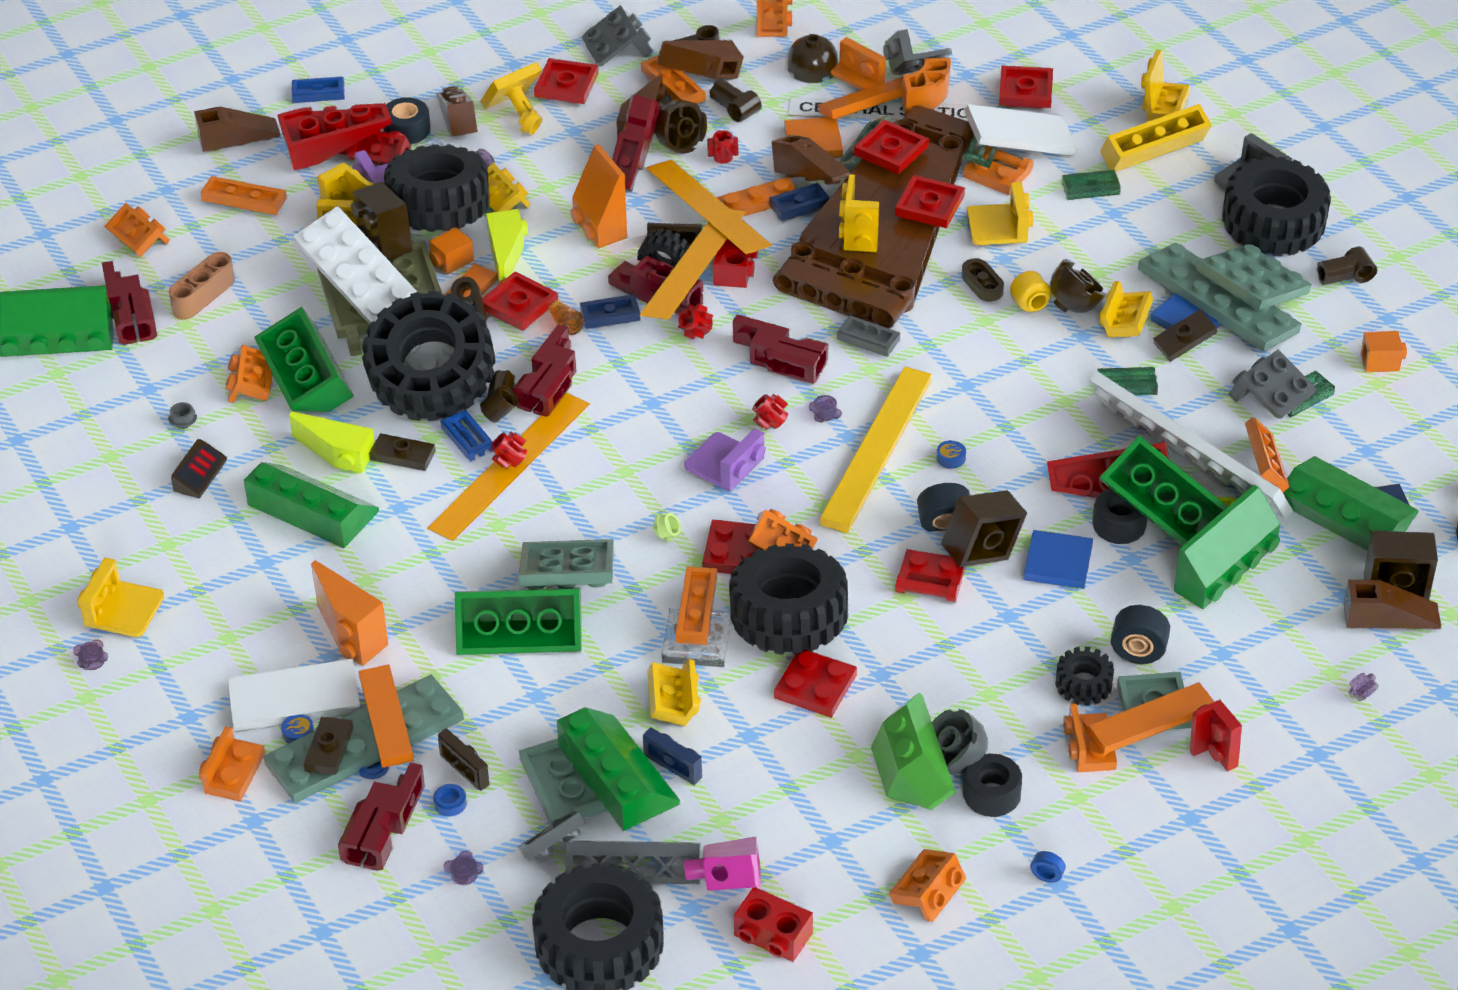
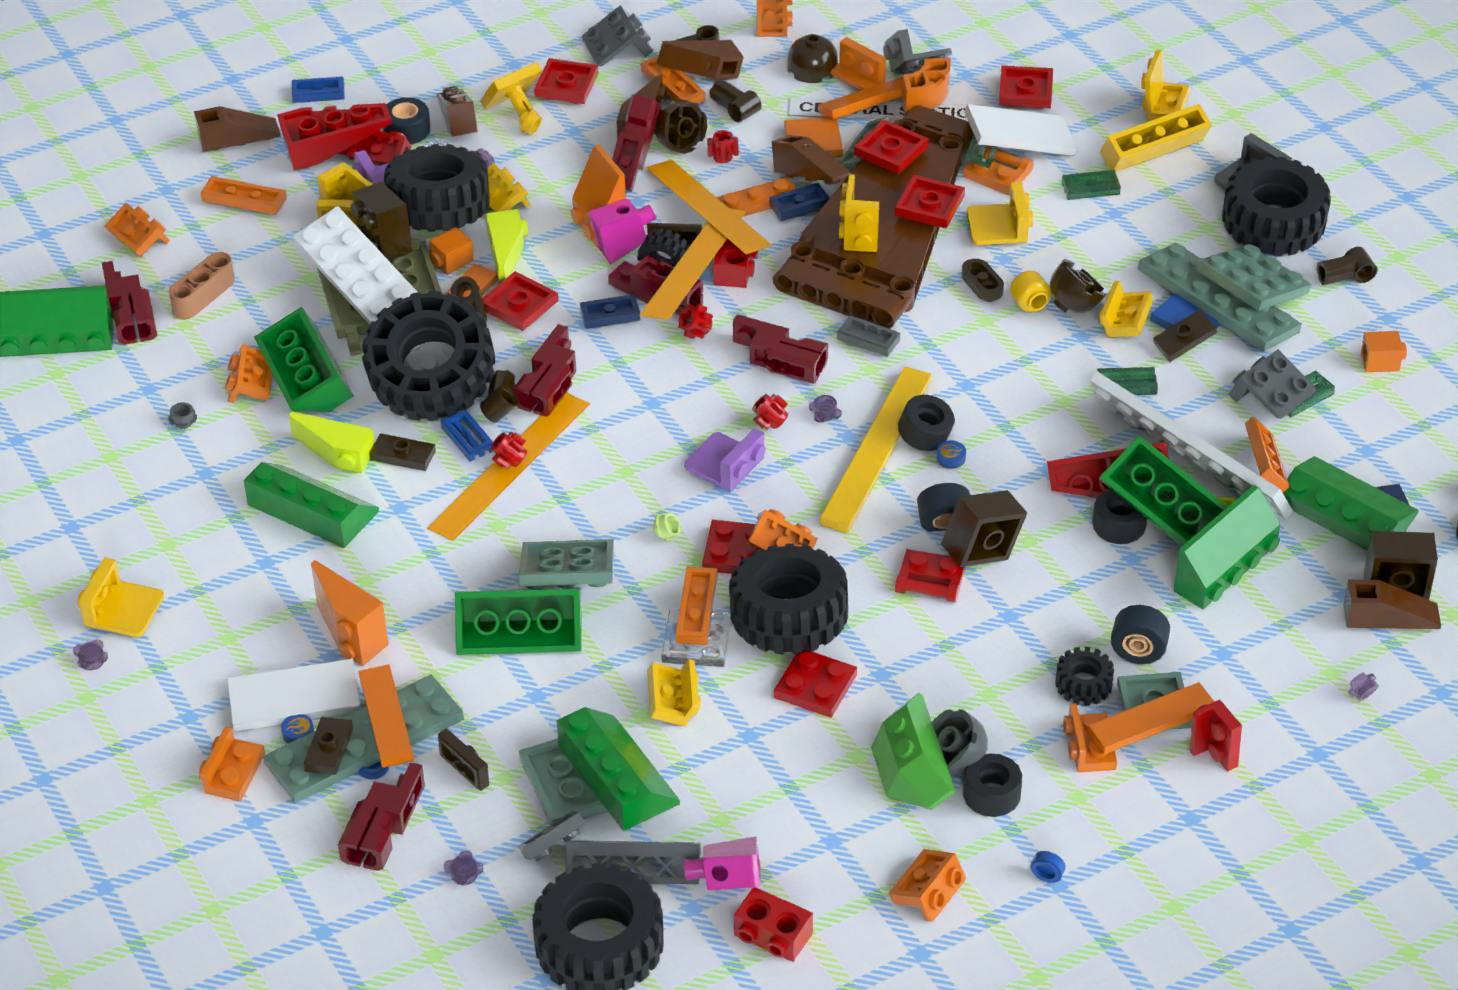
slope [171,439,227,499] -> none
blue tile [433,784,467,817] -> none
clear orange cone [549,300,583,335] -> none
dark blue plate [643,727,702,785] -> none
blue tile [1024,530,1093,589] -> none
none -> dark pink torso [588,199,656,264]
none -> black tyre [898,394,955,451]

